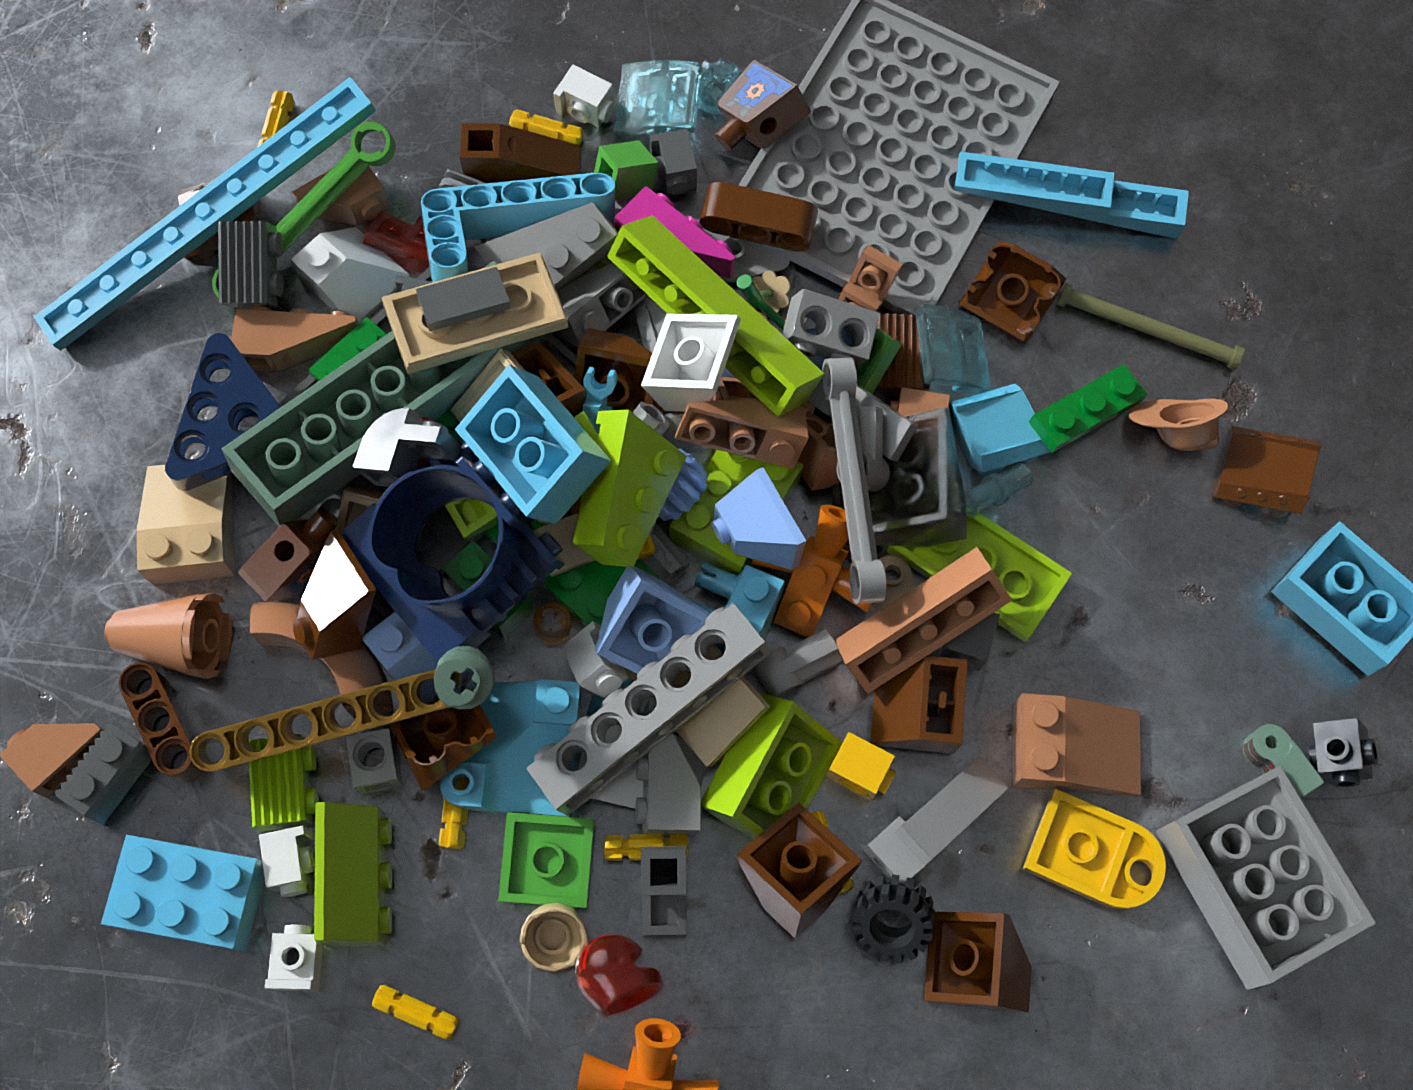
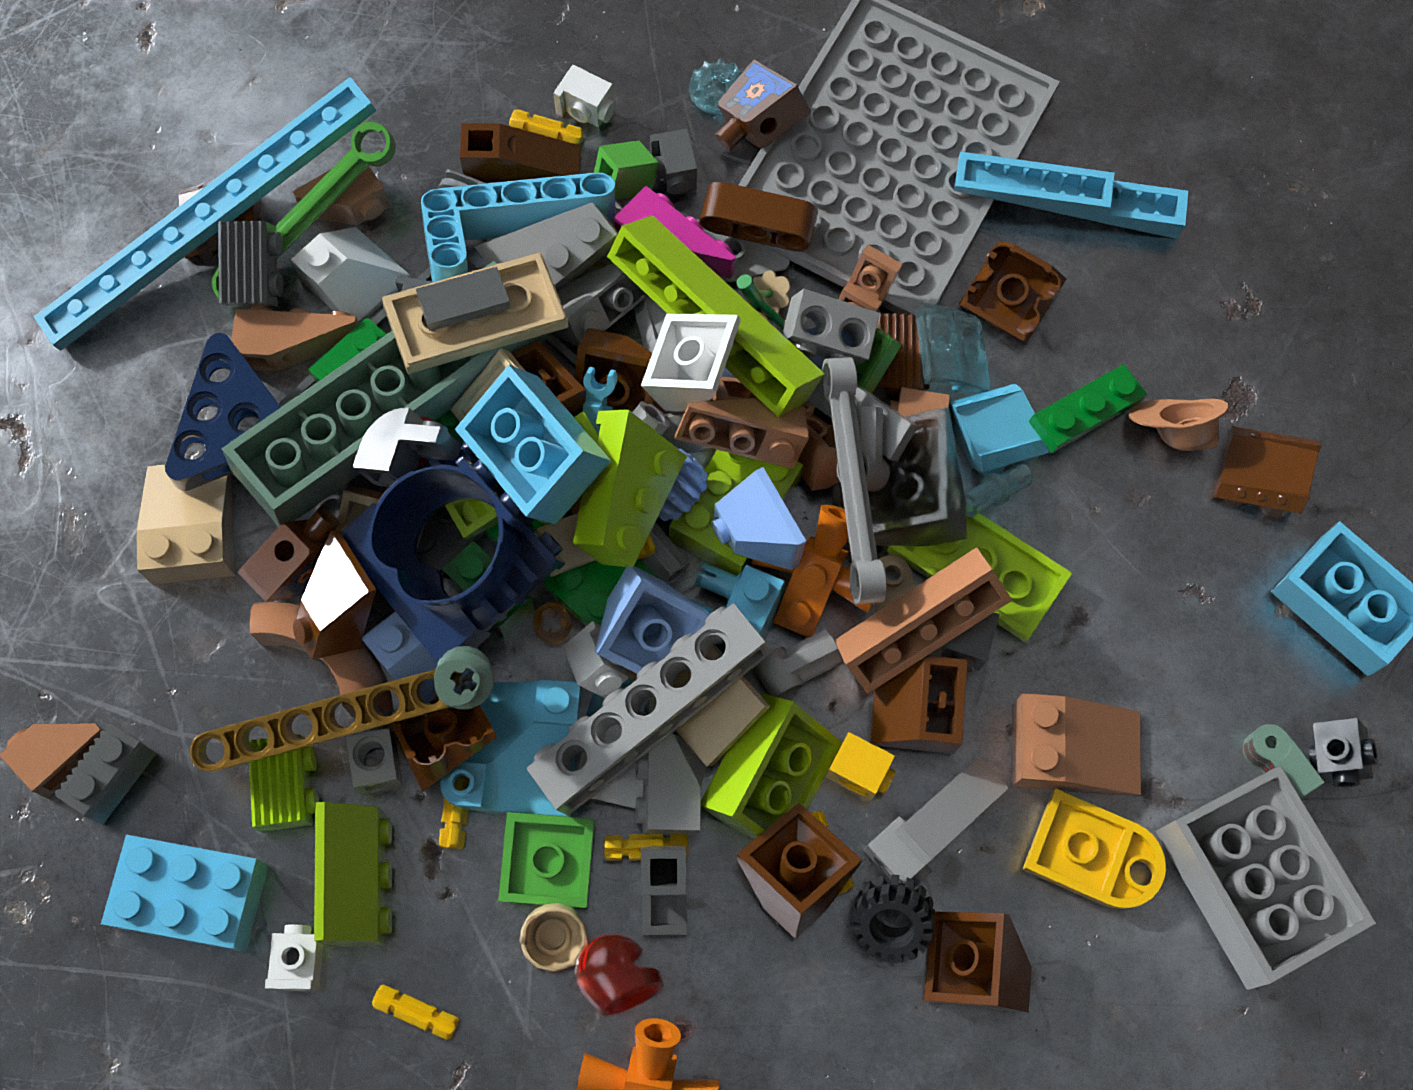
nougat cone [104,593,232,679] -> none
reddish brown beam [119,662,202,783] -> none
yellow axle [258,90,295,146] -> none
white brick [259,825,315,897] -> none
clear red slope [363,211,429,260] -> none
clear light blue slope [614,60,702,138] -> none
olive bar [1056,282,1245,370] -> none

